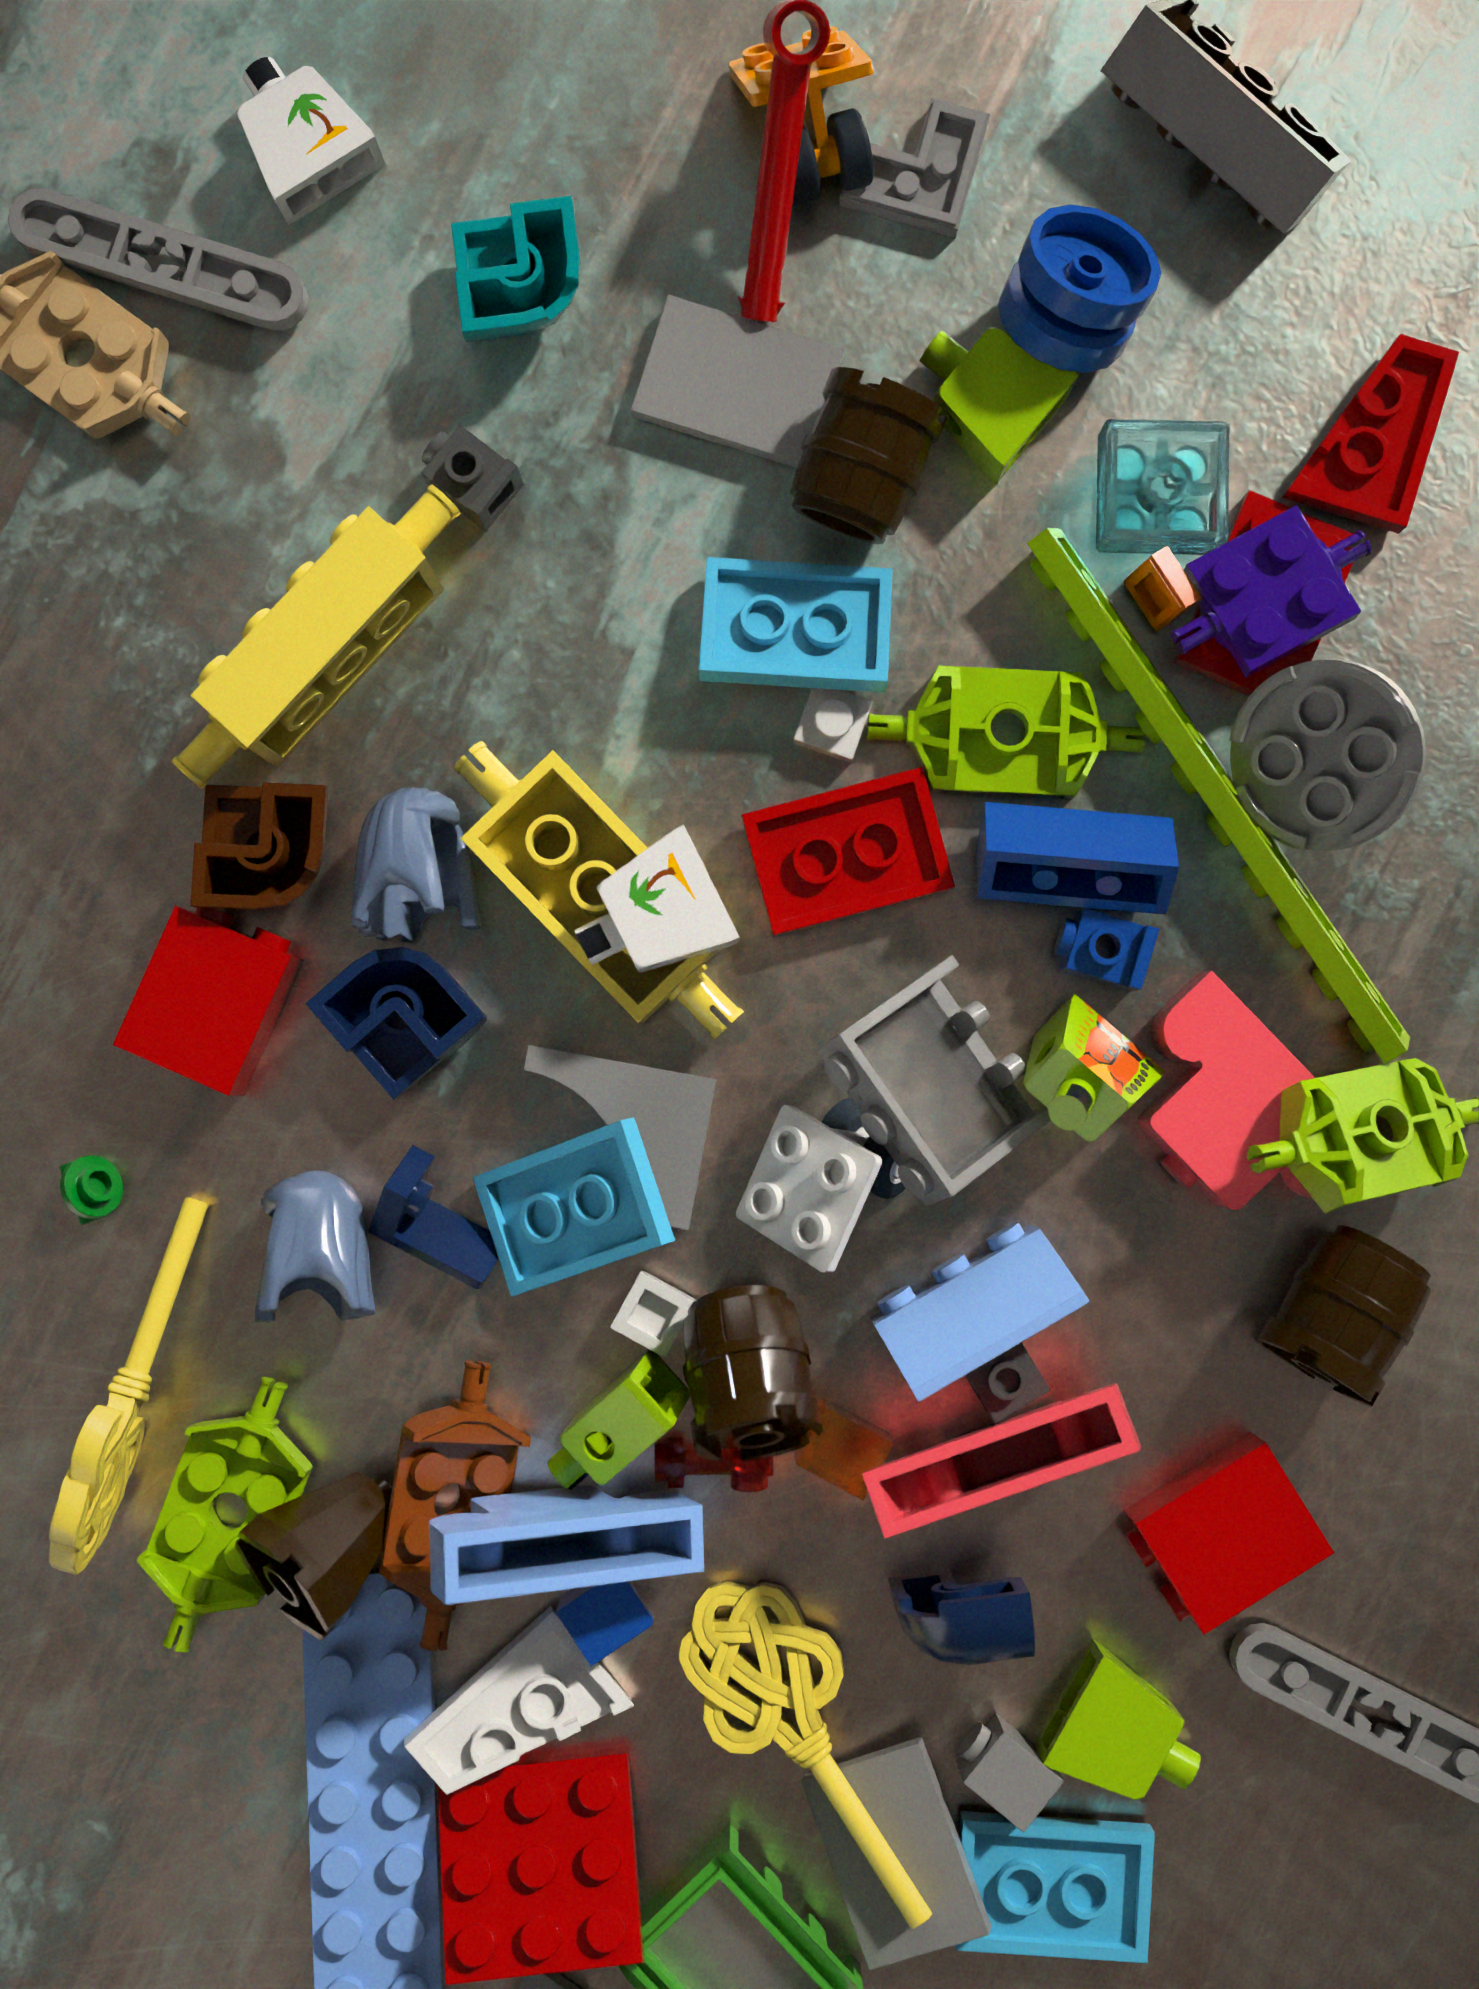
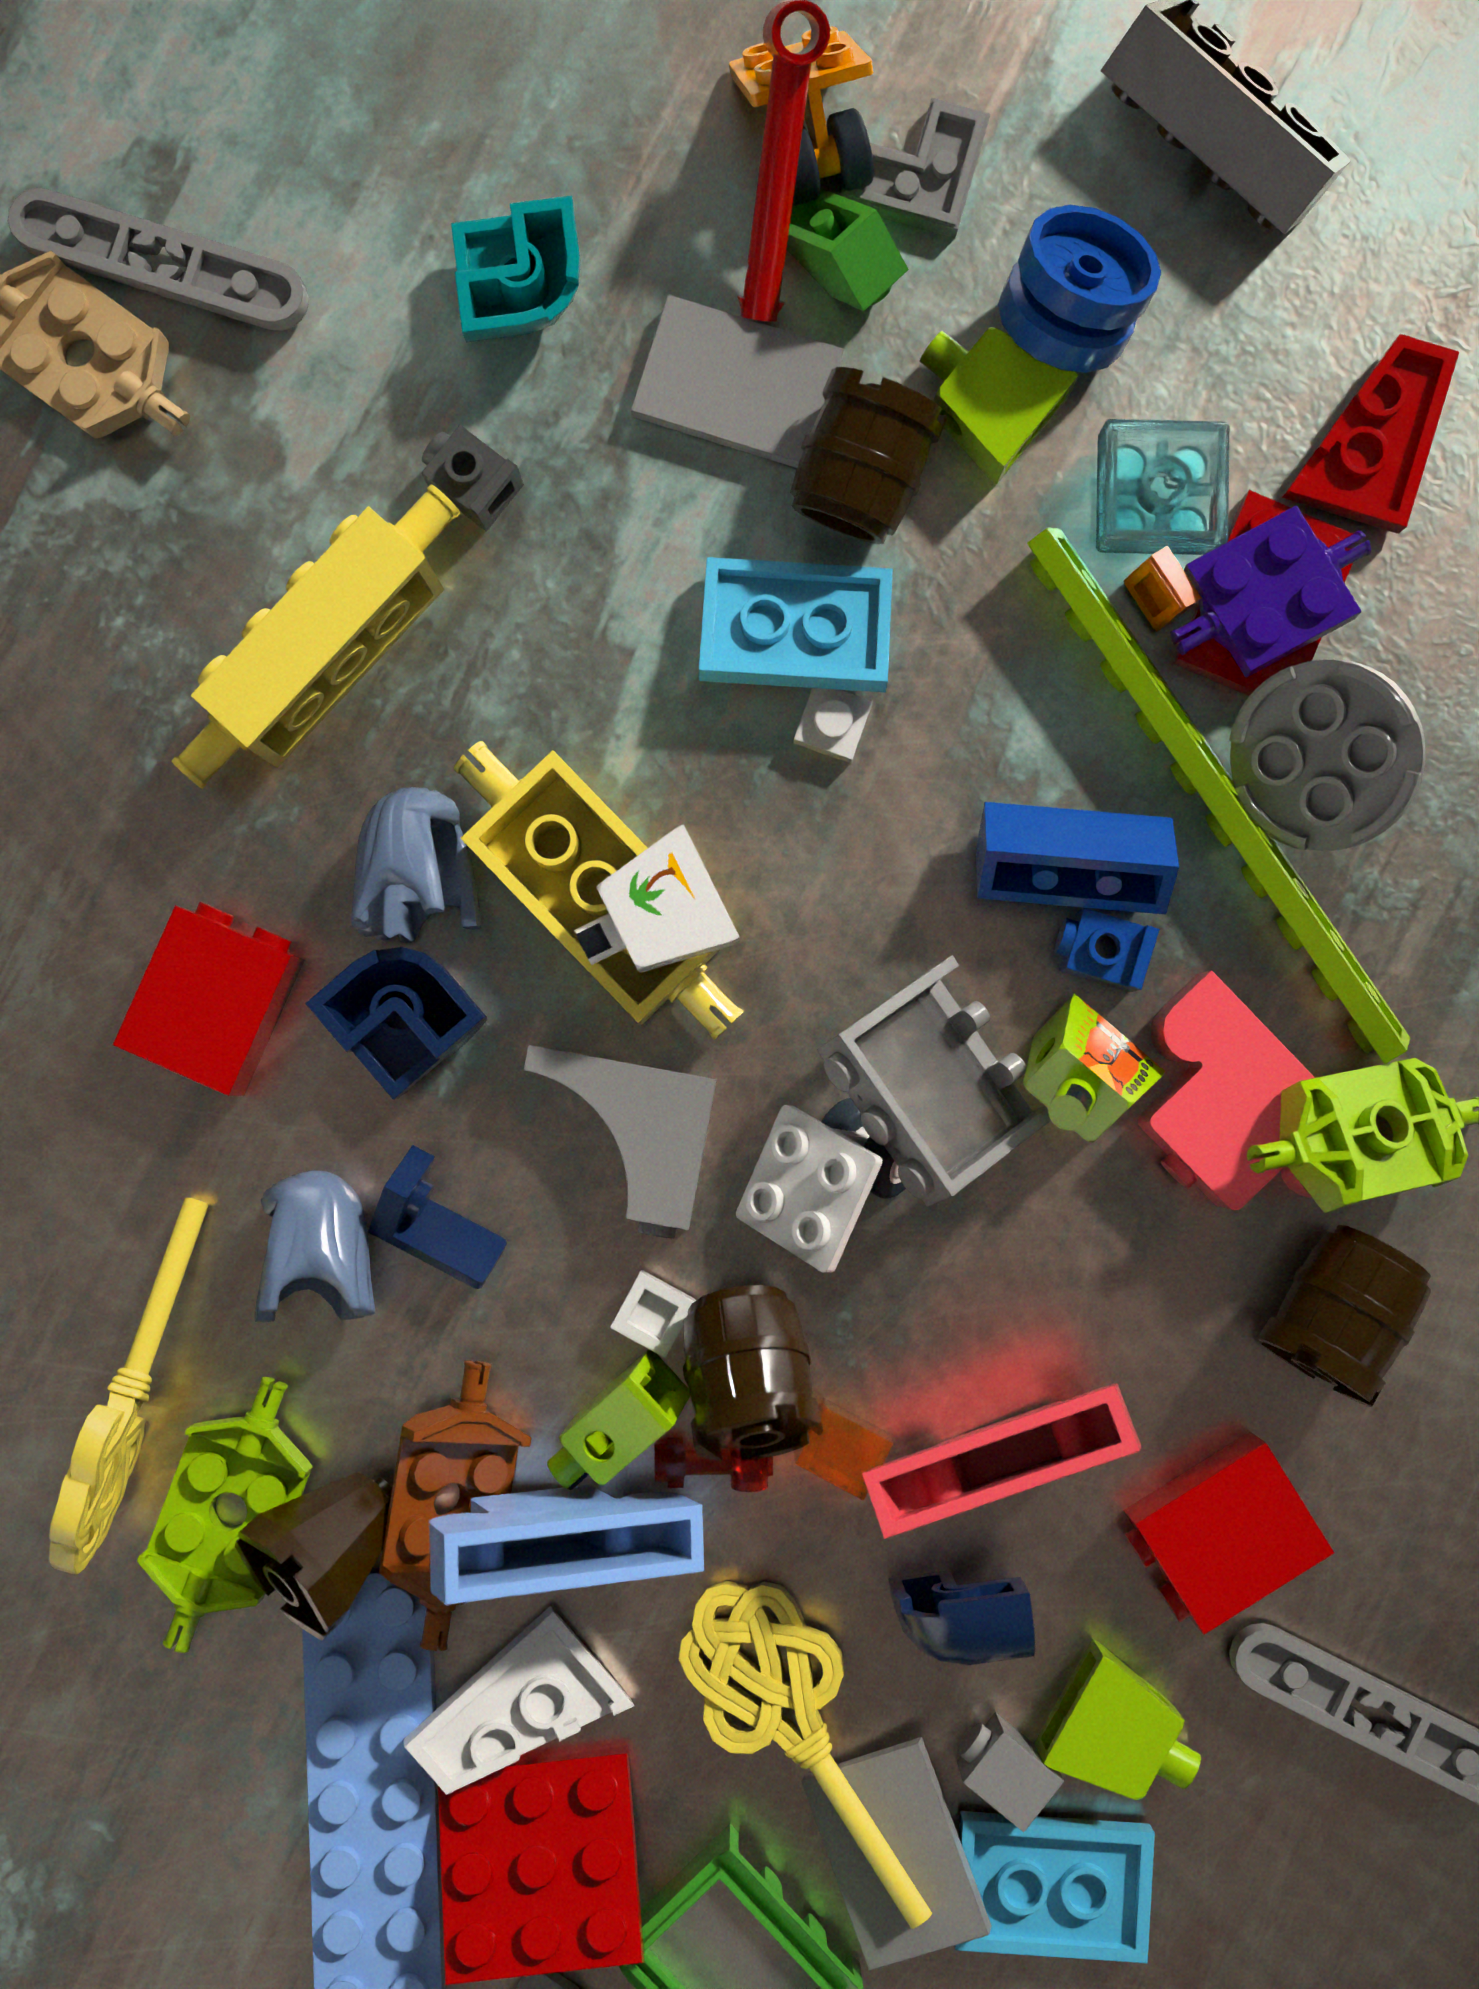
green plate [59,1156,123,1226] -> none
reddish brown brick [190,782,328,910] -> none
white torso [236,57,386,226] -> none
medium azure plate [473,1117,675,1297] -> none
blue panel [556,1581,654,1666] -> none
red plate [741,766,955,937] -> none
lime plate [867,665,1145,800] -> none
light blue slope [870,1222,1090,1402] -> none
dark grey brick [964,1342,1050,1424] -> none
none -> bright green slope [787,188,909,311]

